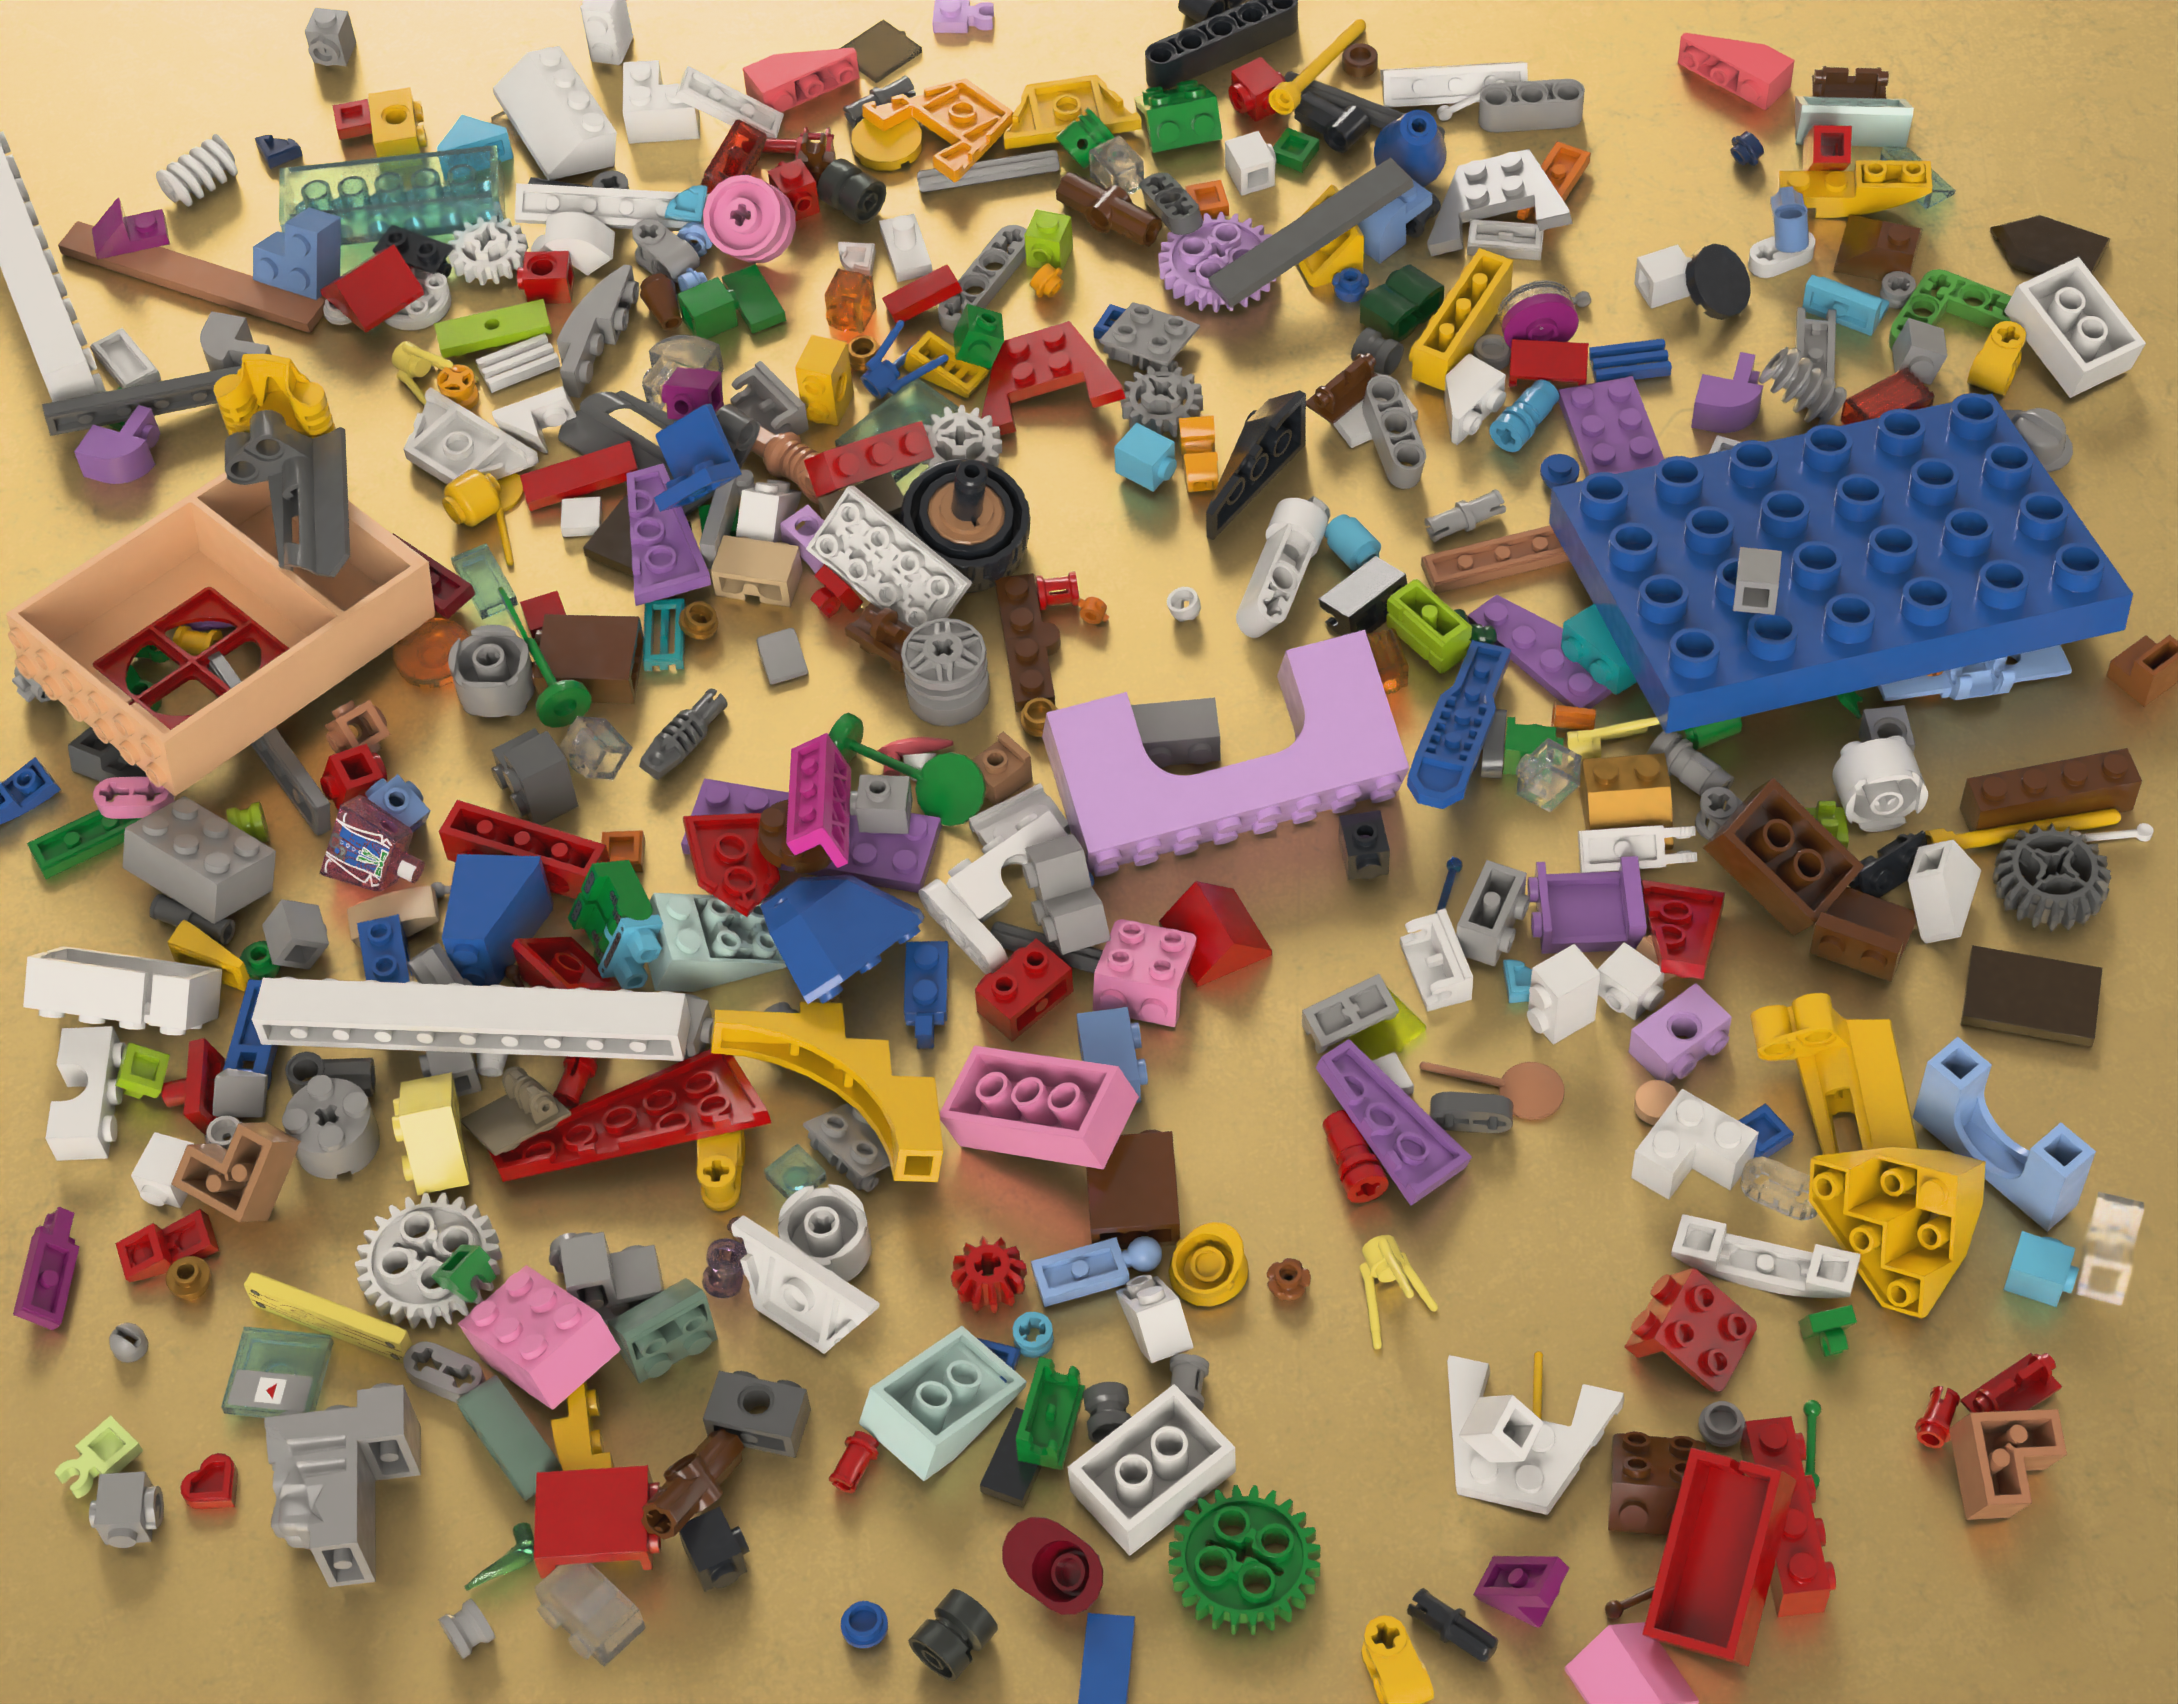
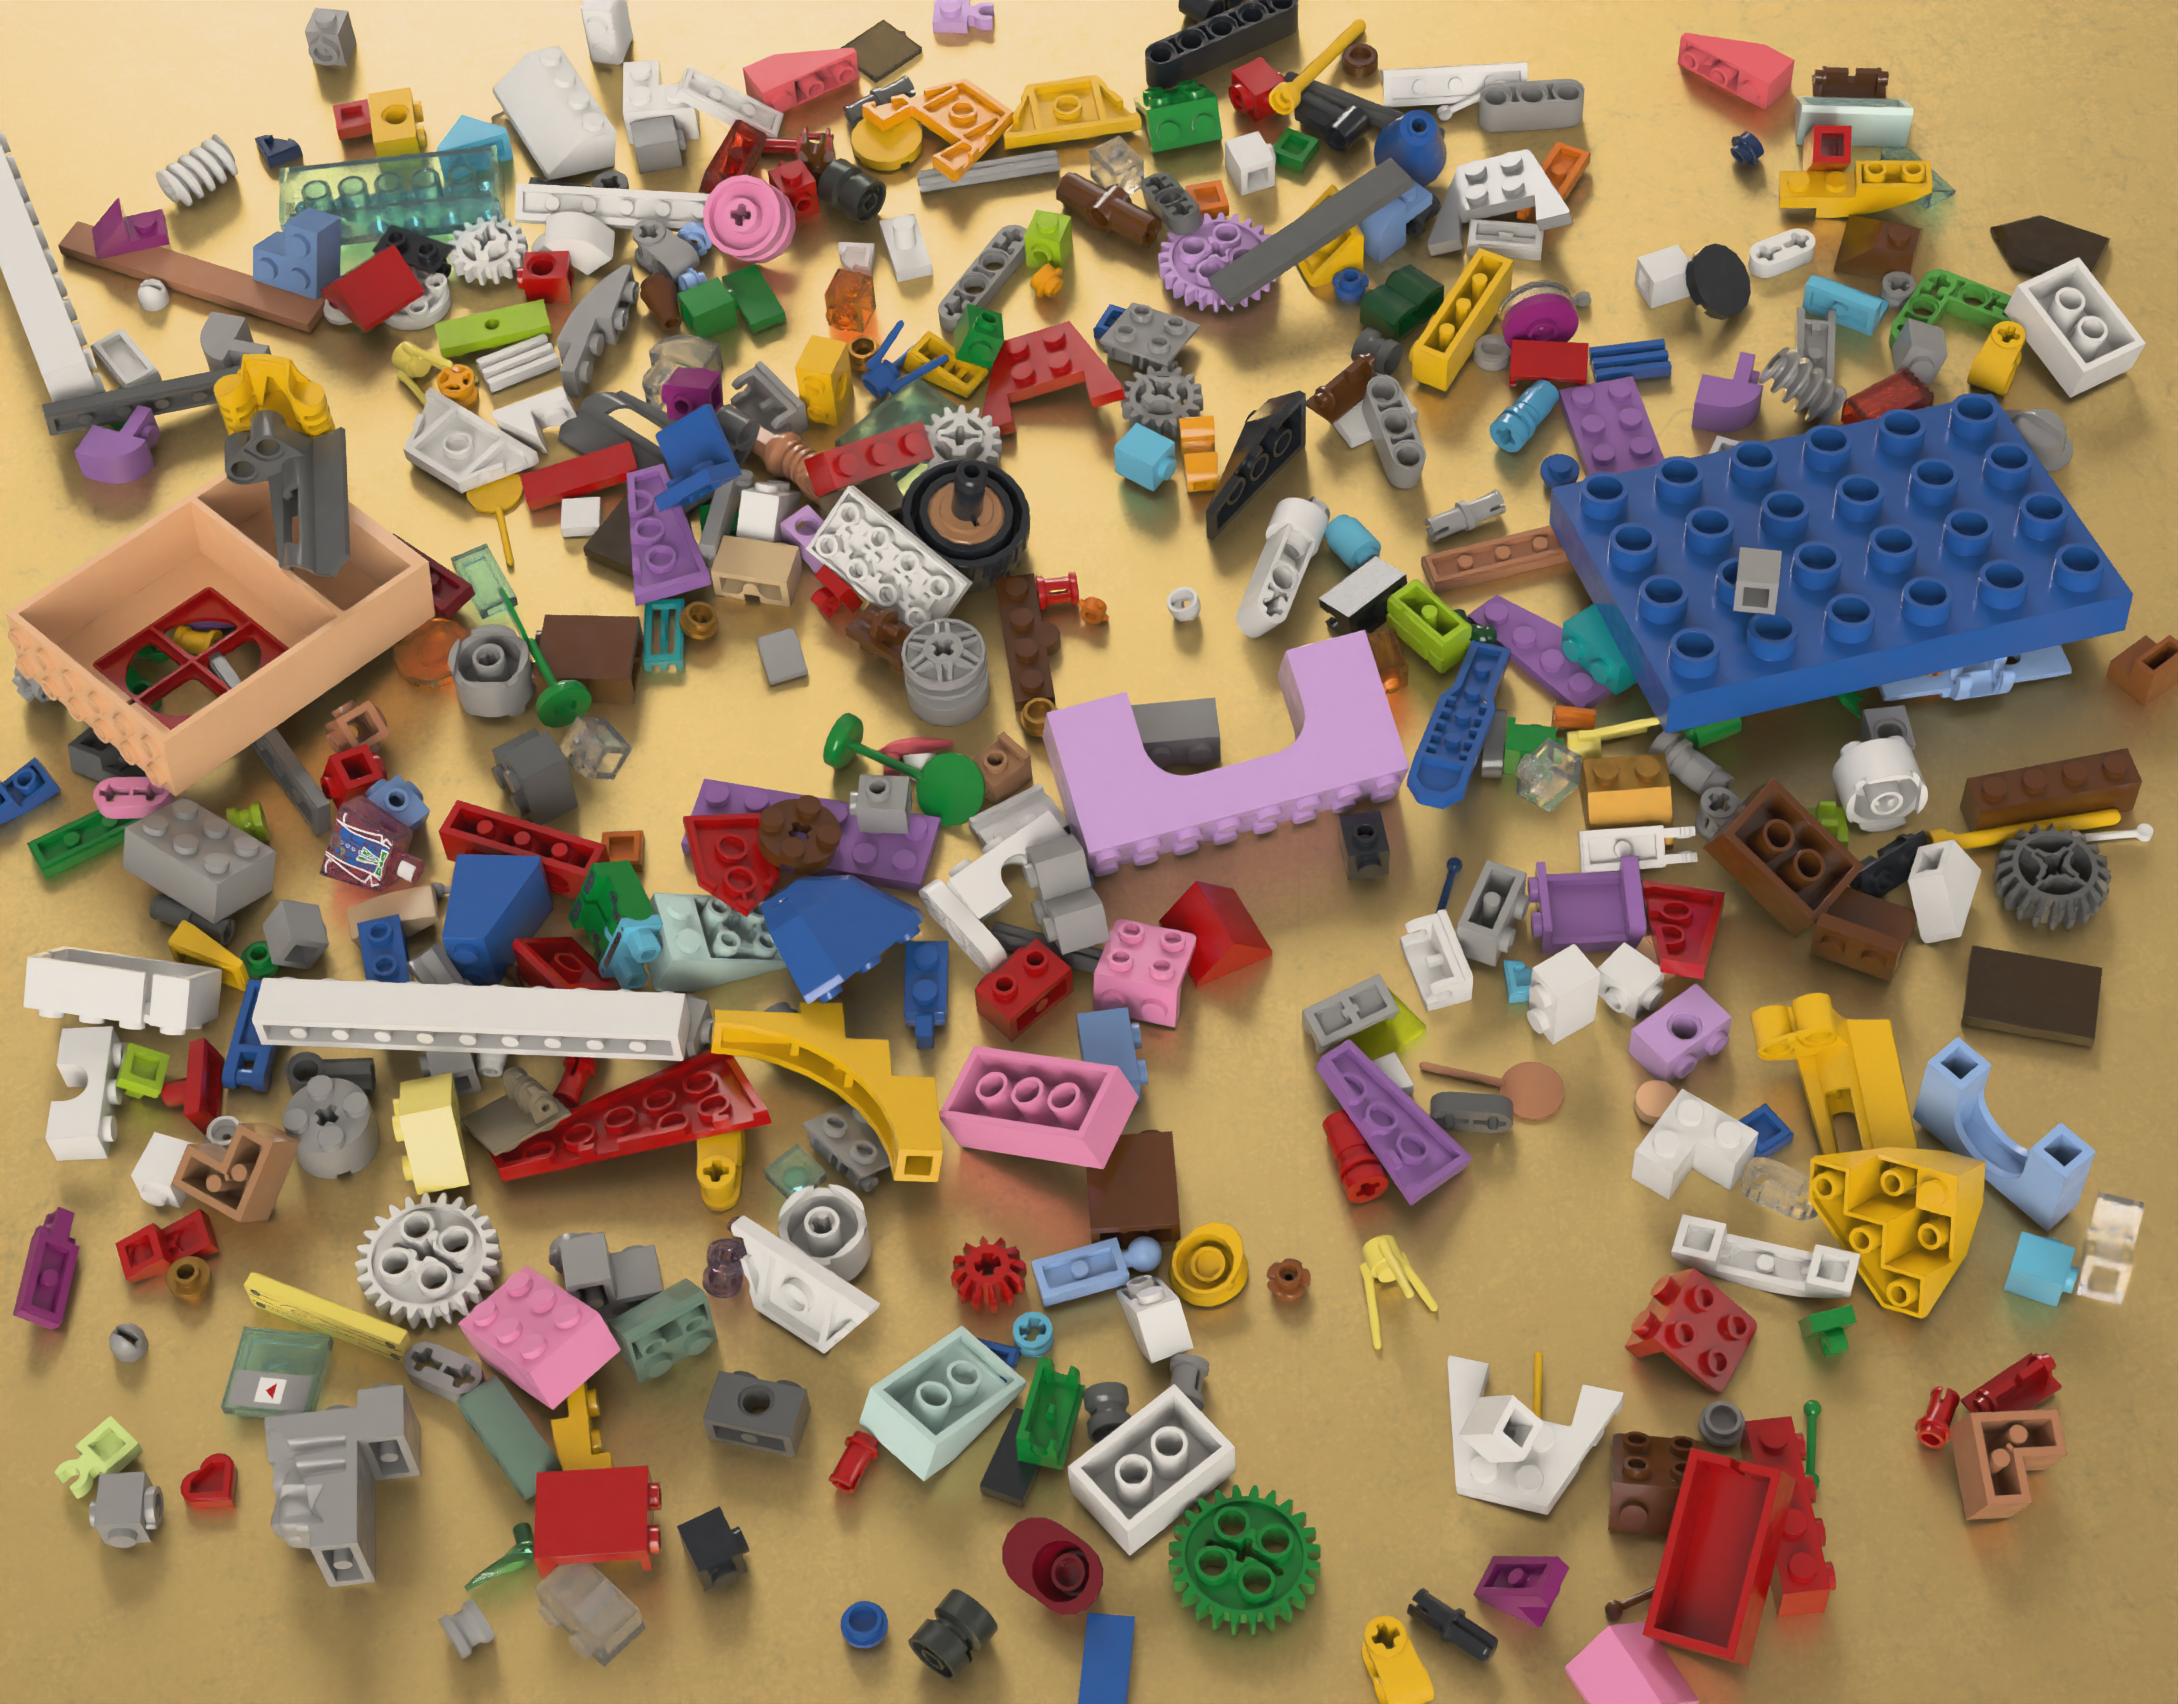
light grey slope [213,1068,268,1117] -> none
green tile [431,1244,497,1303] -> none
yellow head [442,469,502,527] -> none
red tile [520,590,566,639] -> none
dark grey hinge [639,688,728,780] -> none
reddish brown piece [641,1428,745,1540] -> none
medium azure tile [665,185,708,223] -> none
dark pink fence [786,733,851,868] -> none
red tile [882,264,963,323] -> none
green piece [1056,107,1116,170] -> none
white slope [1444,354,1506,445] -> none
medium blue piece [1770,186,1809,253] -> none
none -> white hinge [138,278,170,311]
none -> light grey brick [630,115,687,174]

